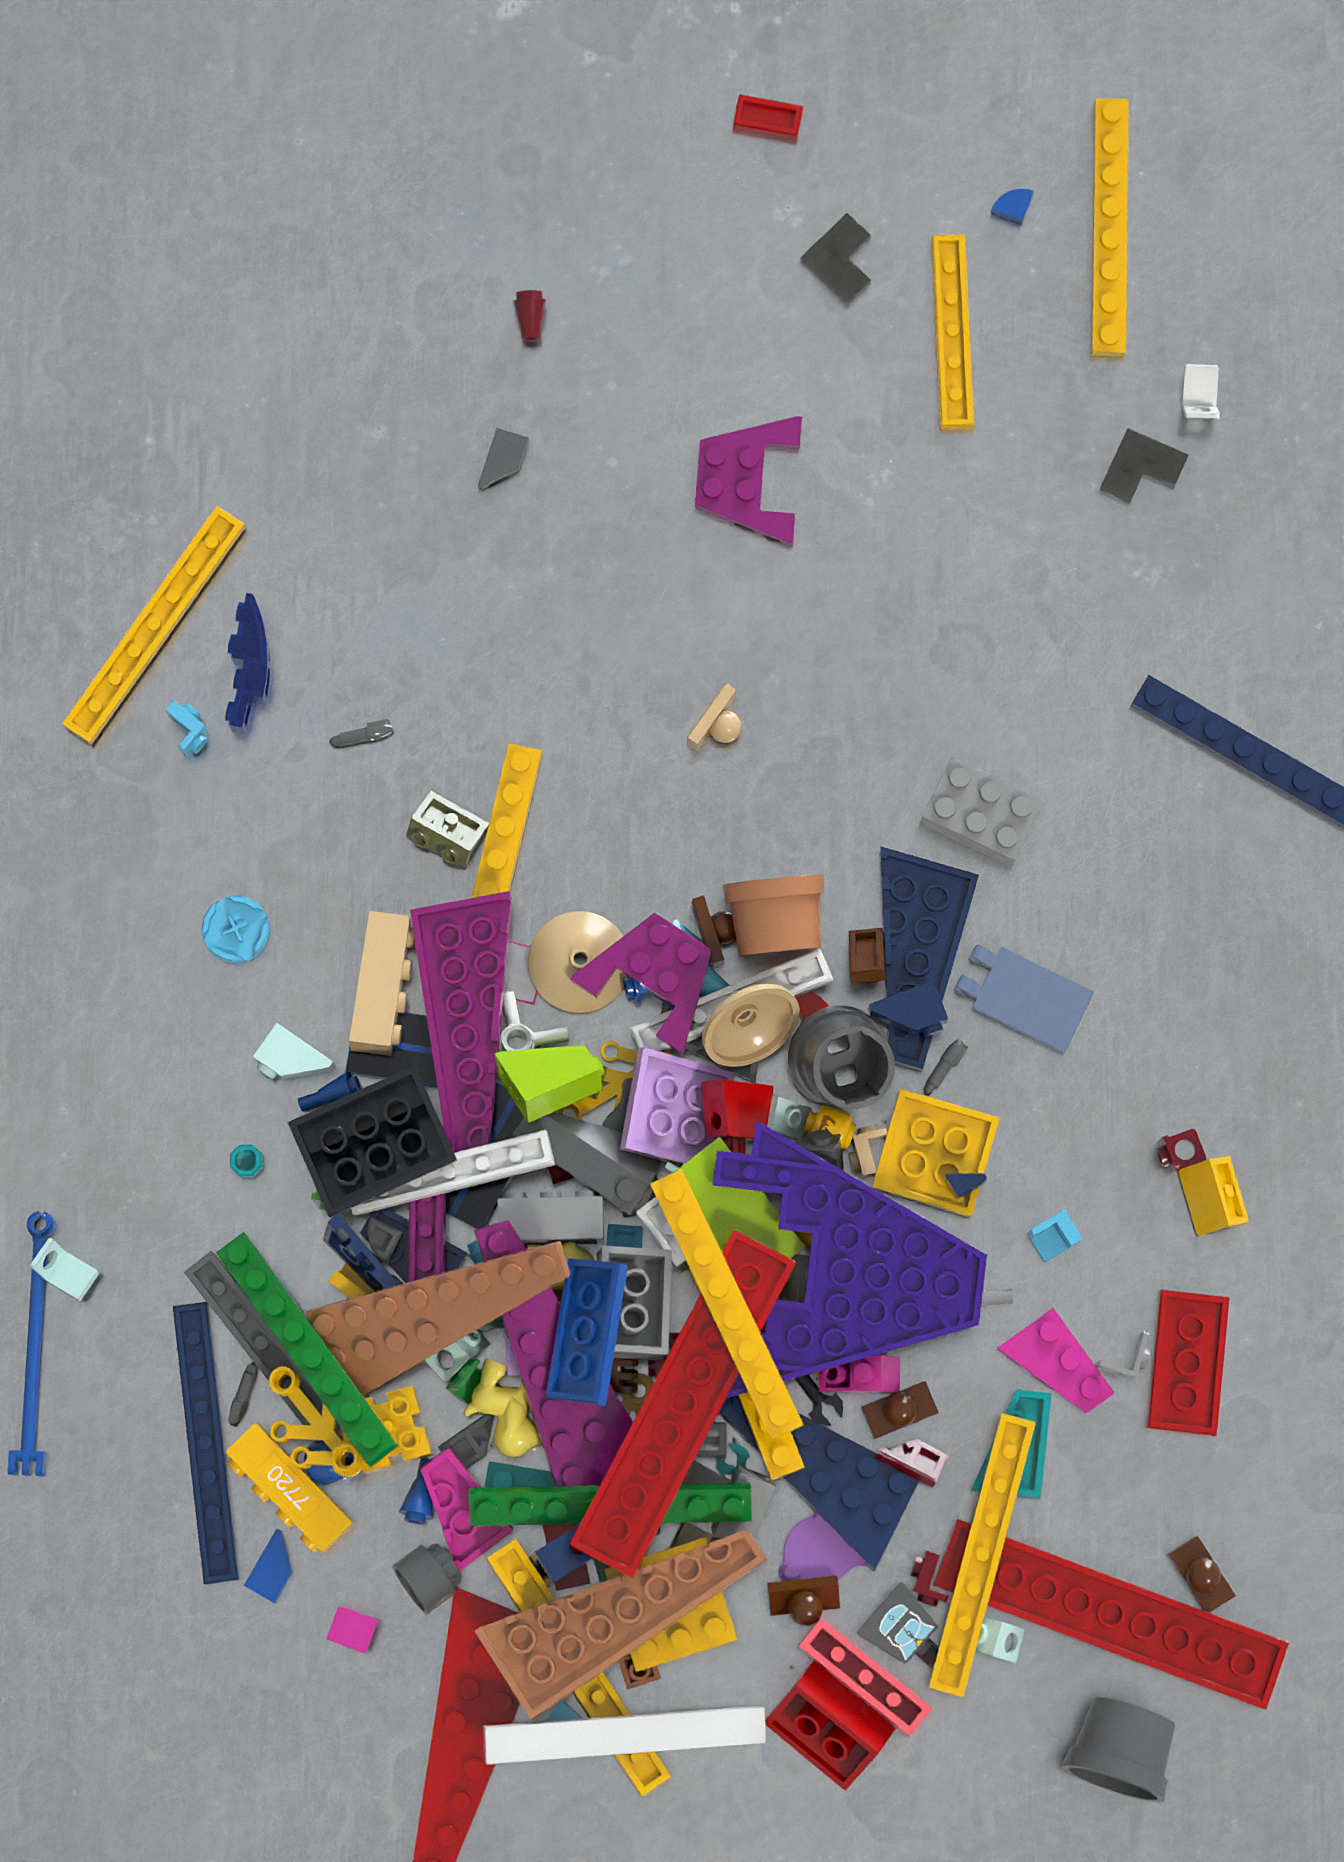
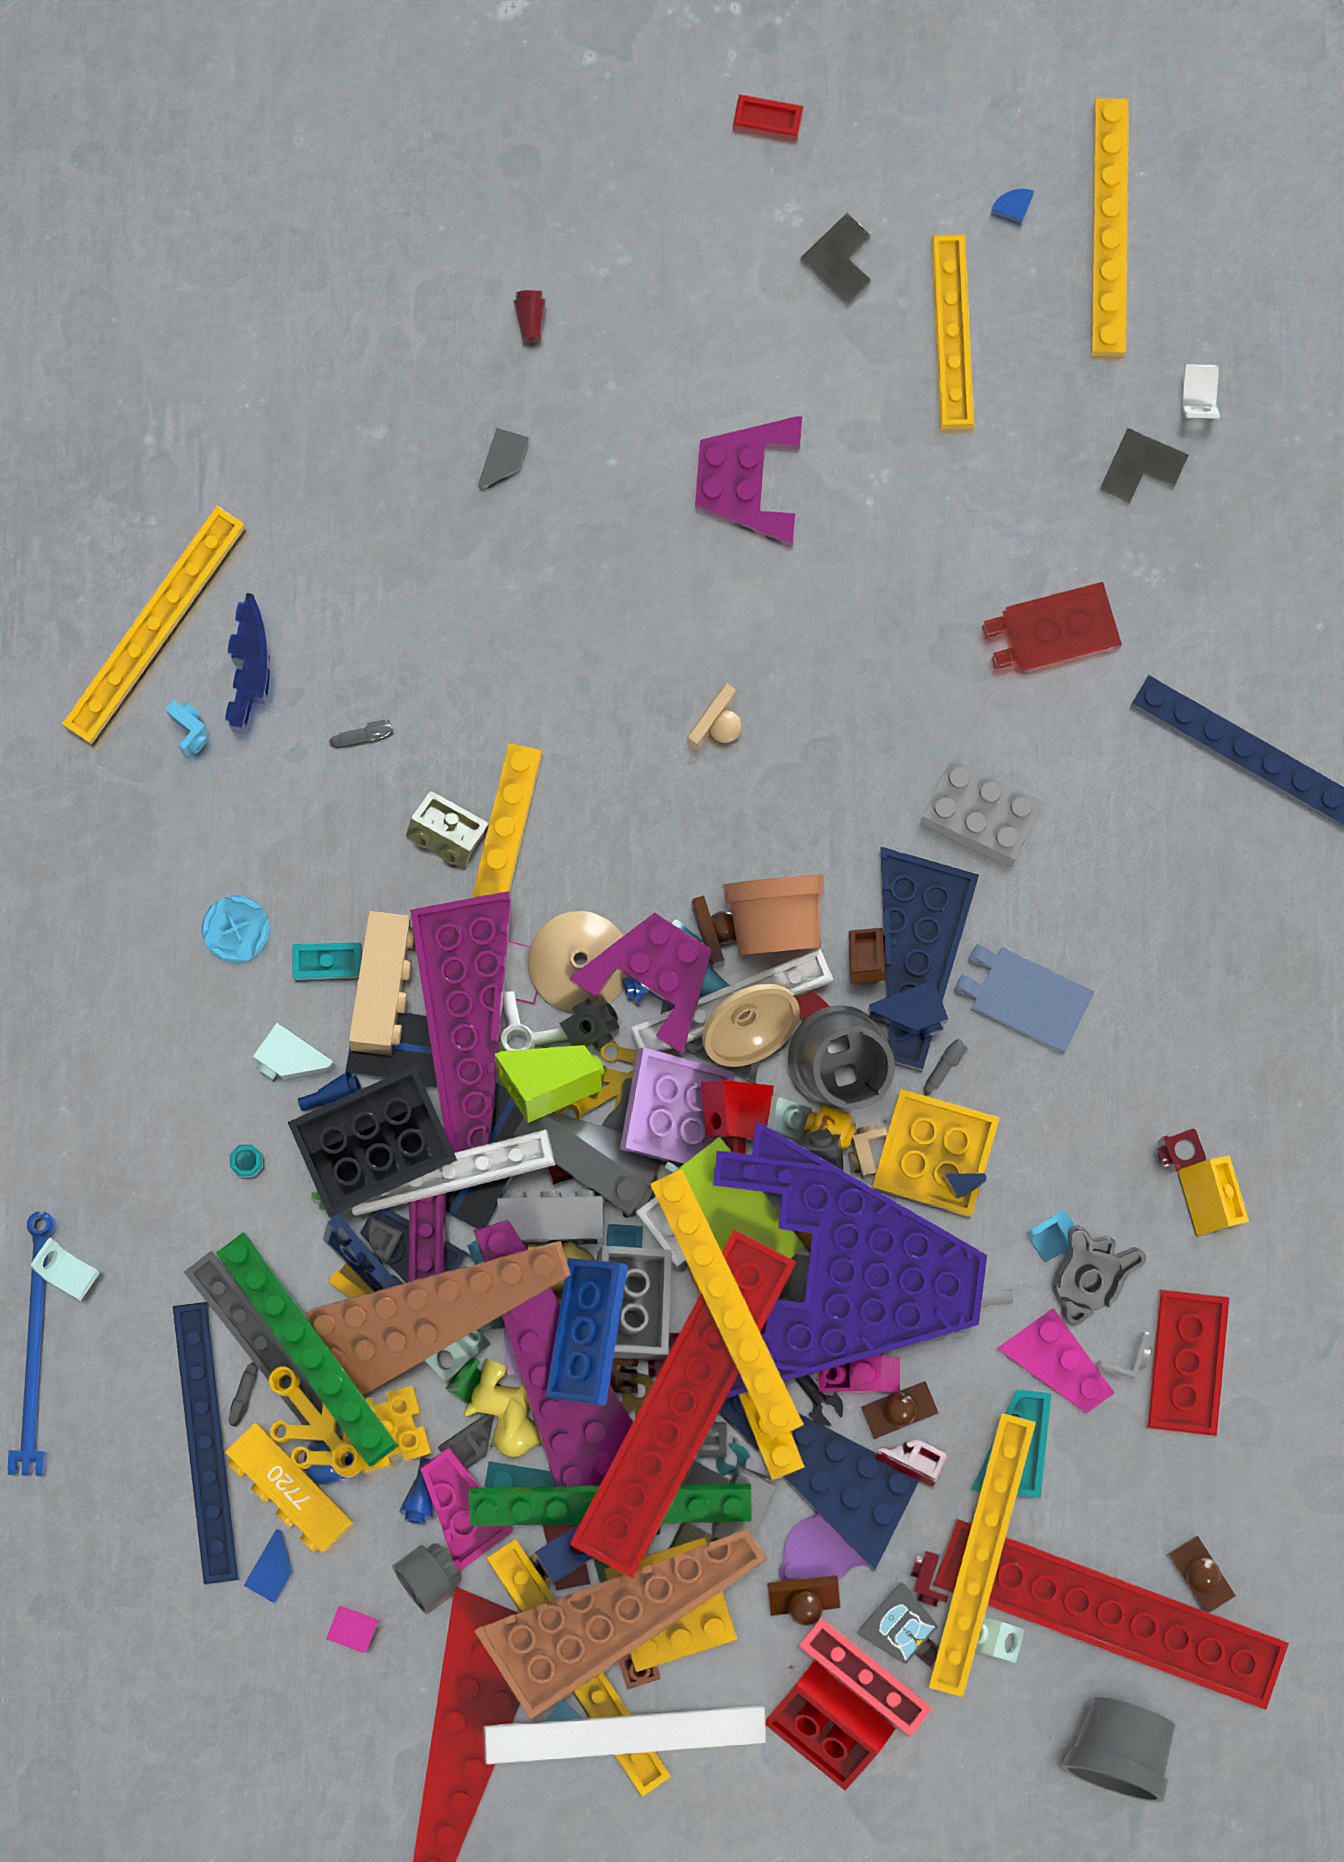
none -> teal plate [292,942,362,980]
none -> pearl dark grey brick [559,998,620,1050]
none -> clear red tile [982,582,1122,673]
none -> dark grey tile [1055,1225,1146,1324]

